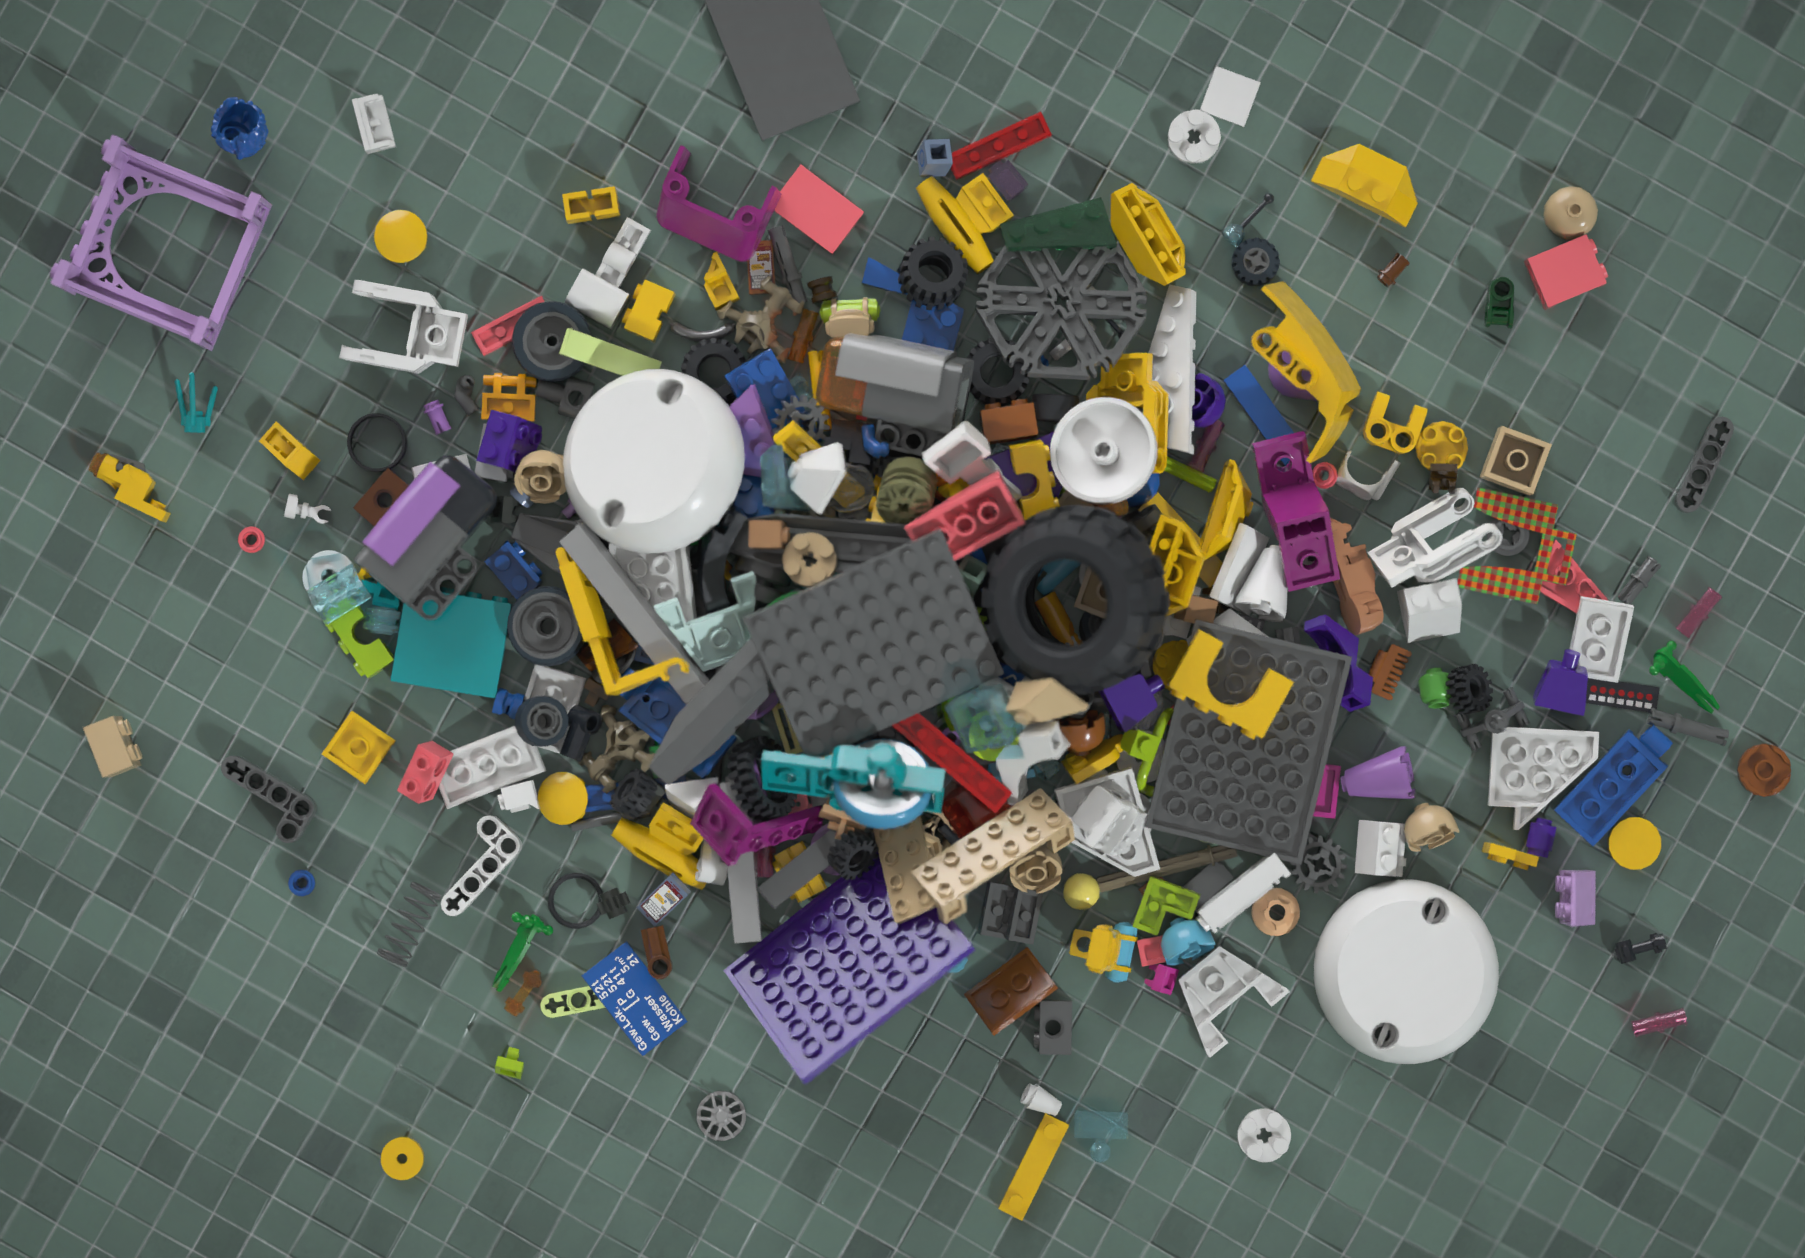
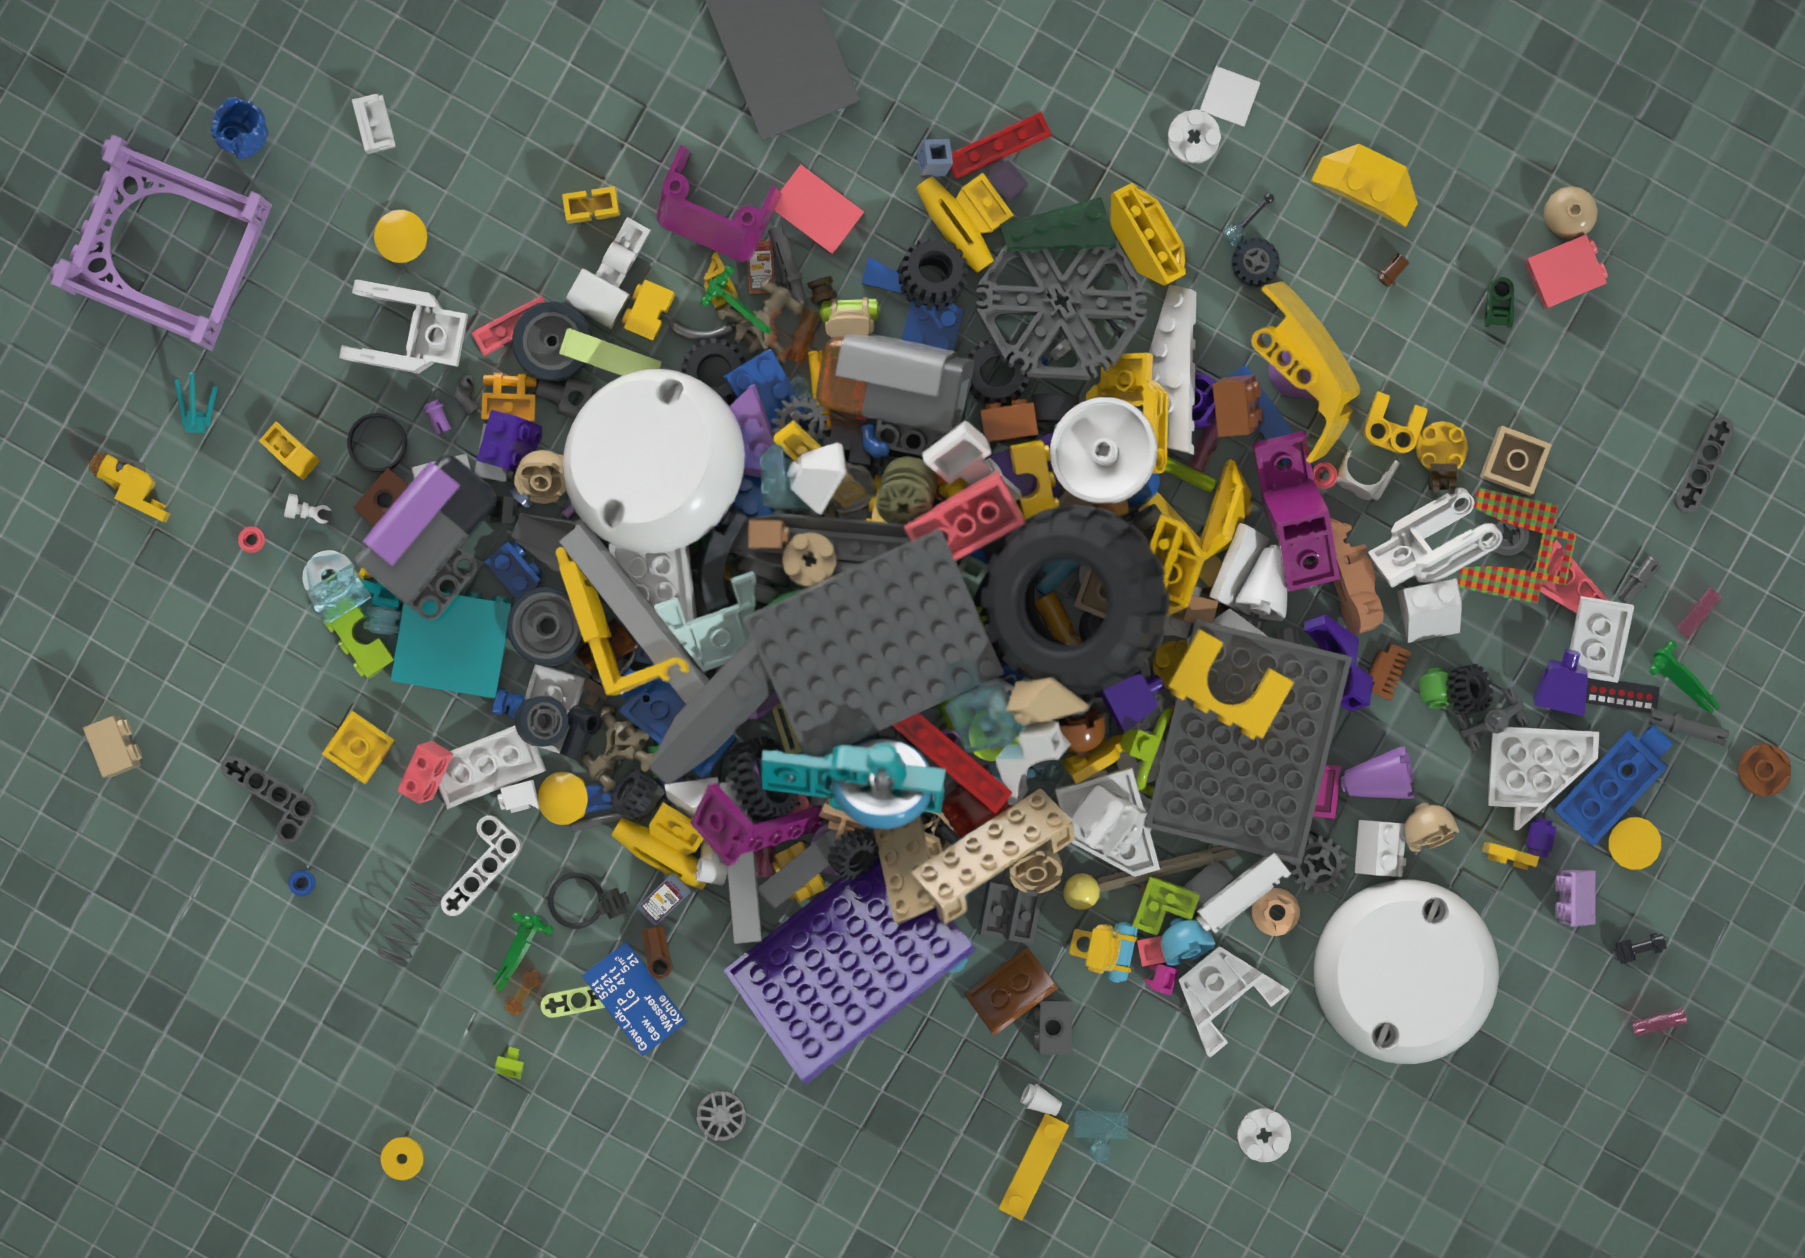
none -> green piece [700,265,772,334]
none -> dark orange brick [1213,375,1264,437]

